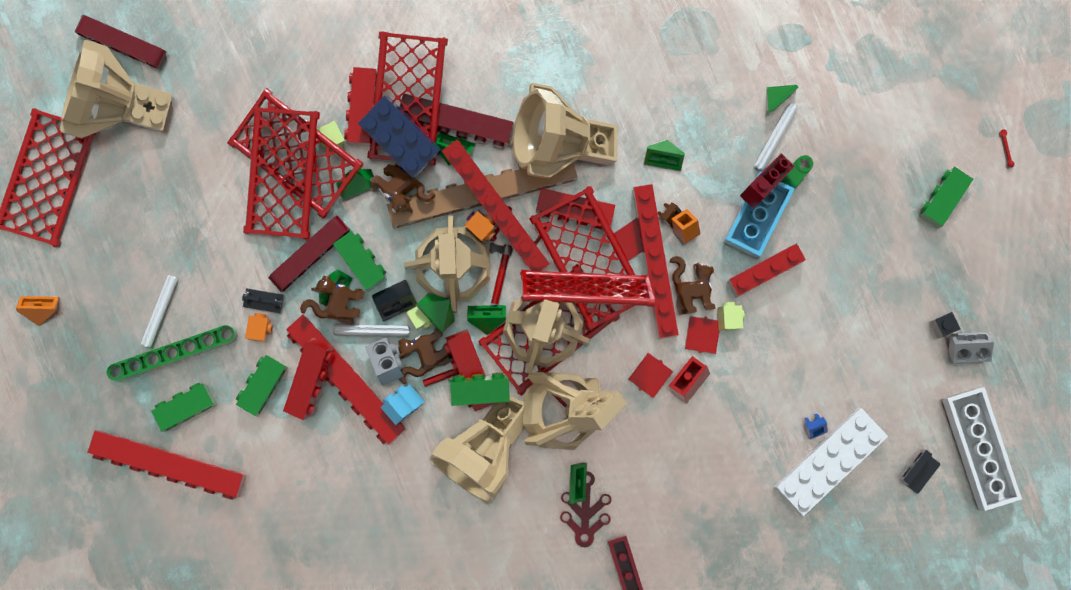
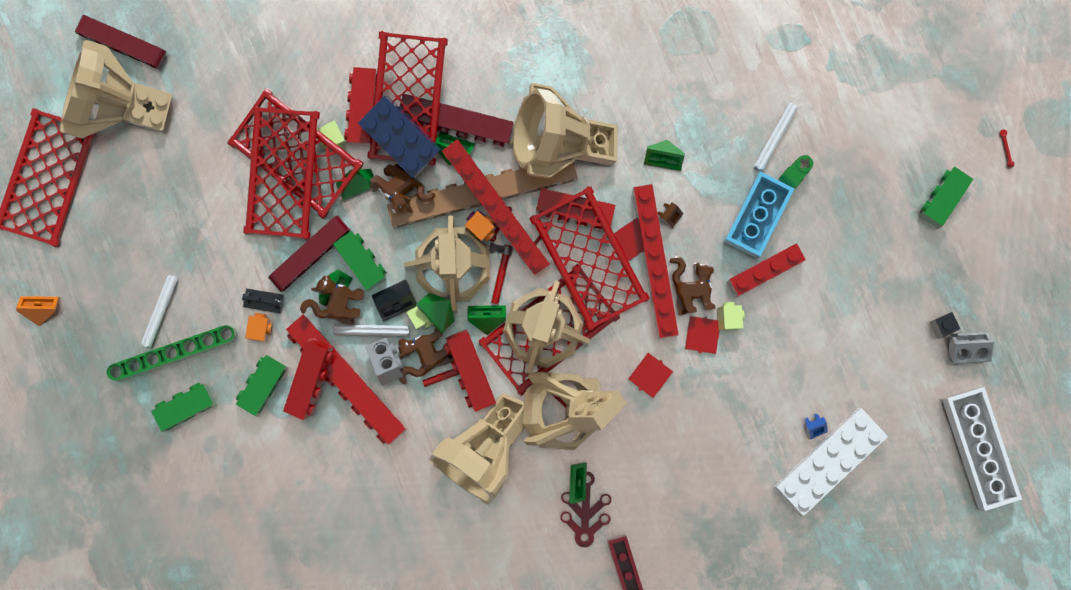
red brick [87,430,246,500] -> none
medium azure brick [381,384,425,425] -> none
green brick [448,373,510,406] -> none
red door [520,270,656,307] -> none
red brick [669,356,710,403] -> none
orange brick [672,209,701,244] -> none
dark red slope [740,153,795,209] -> none
green slope [766,84,799,116] -> none
black panel [899,450,940,494] -> none

